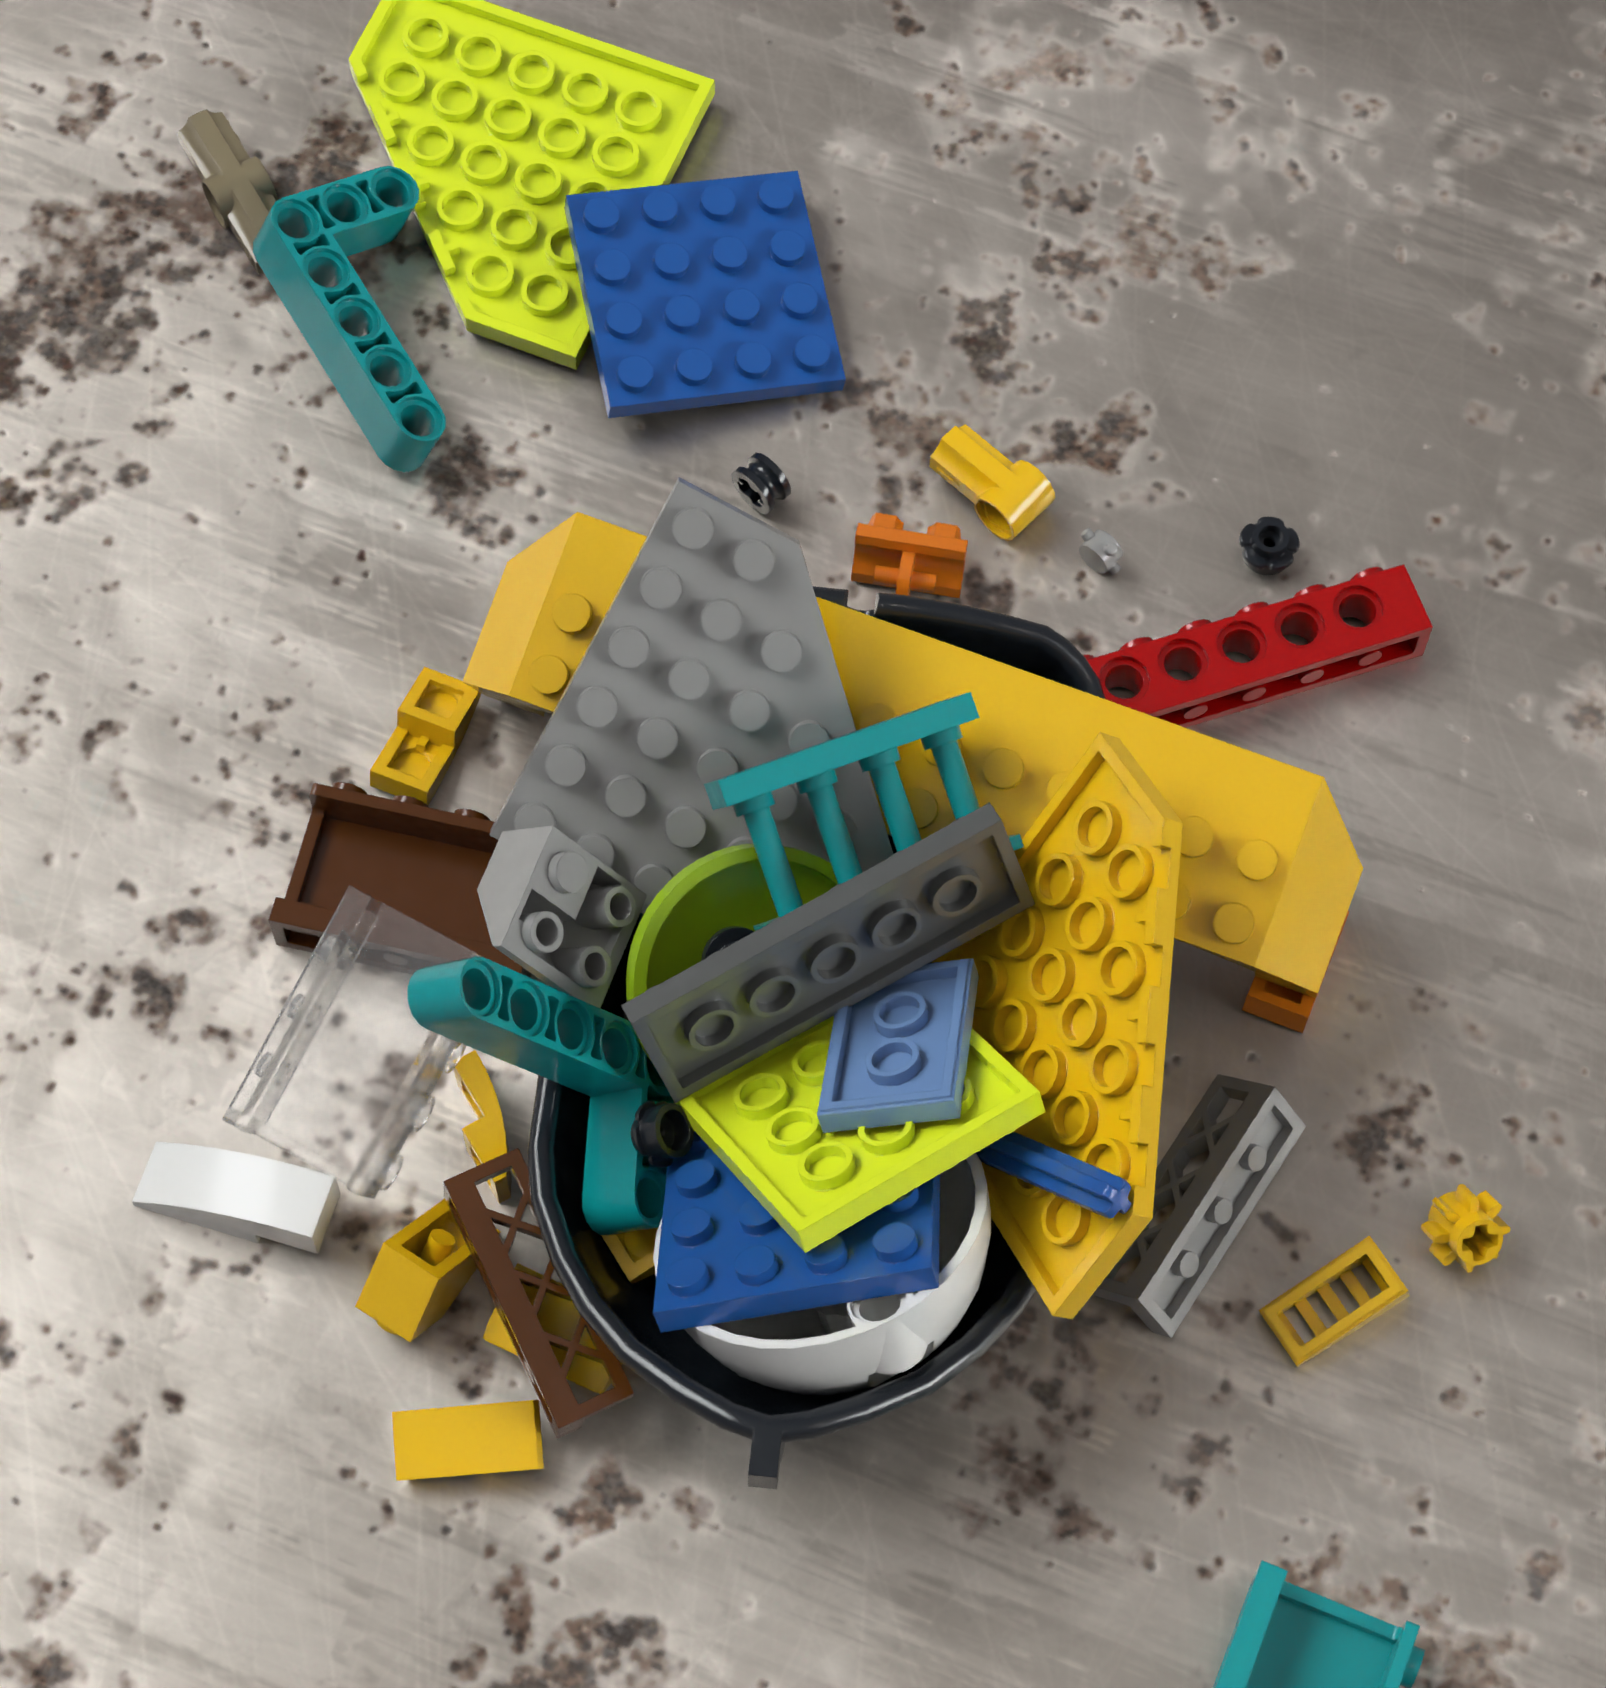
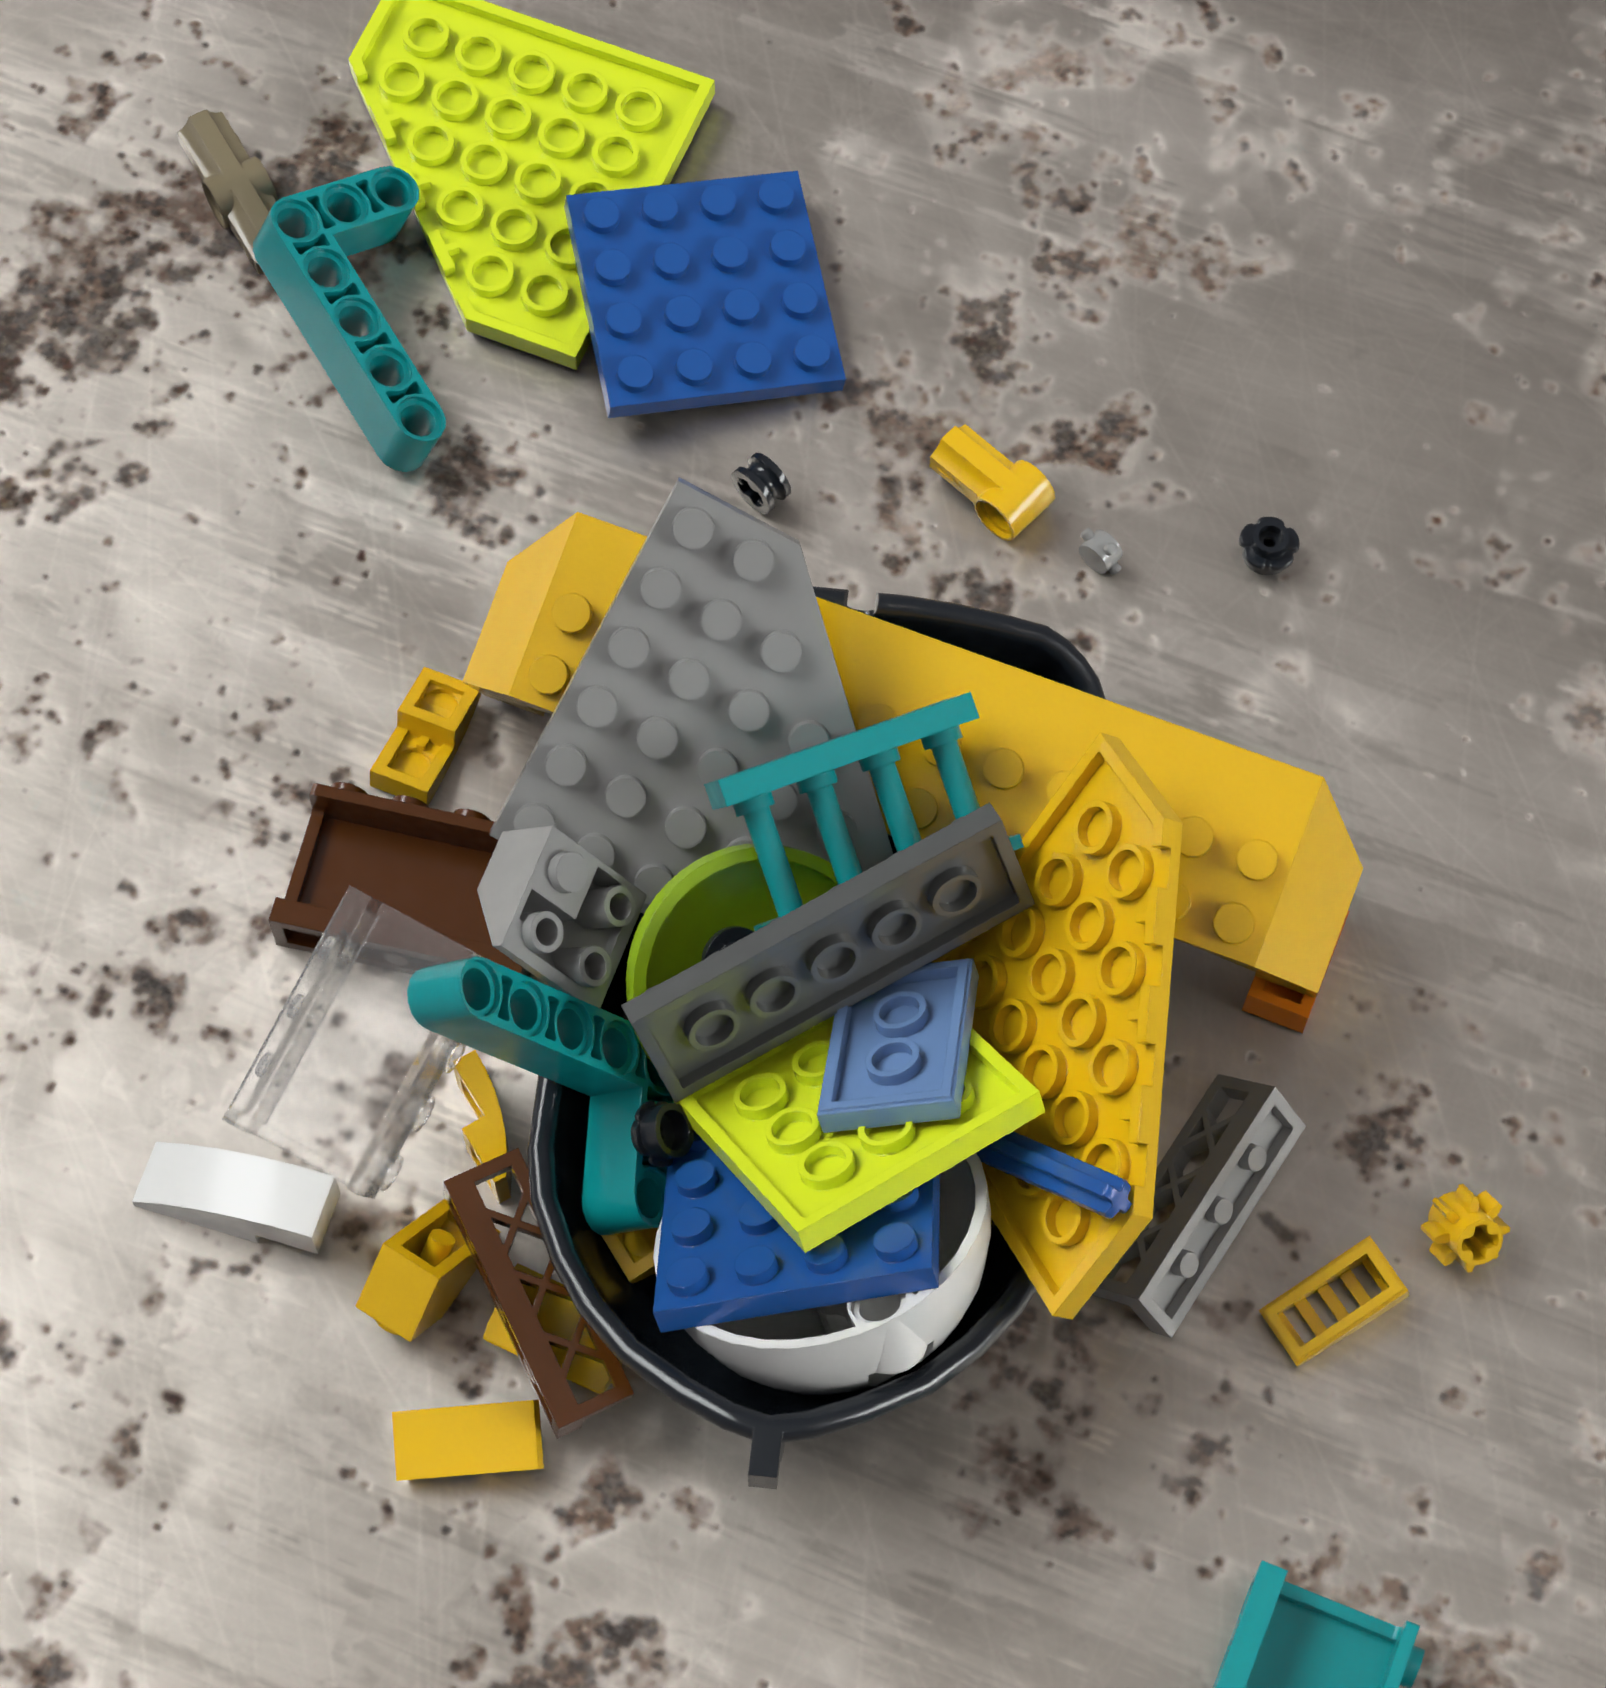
orange hips [851,512,968,598] -> none
red brick [1083,564,1433,728] -> none

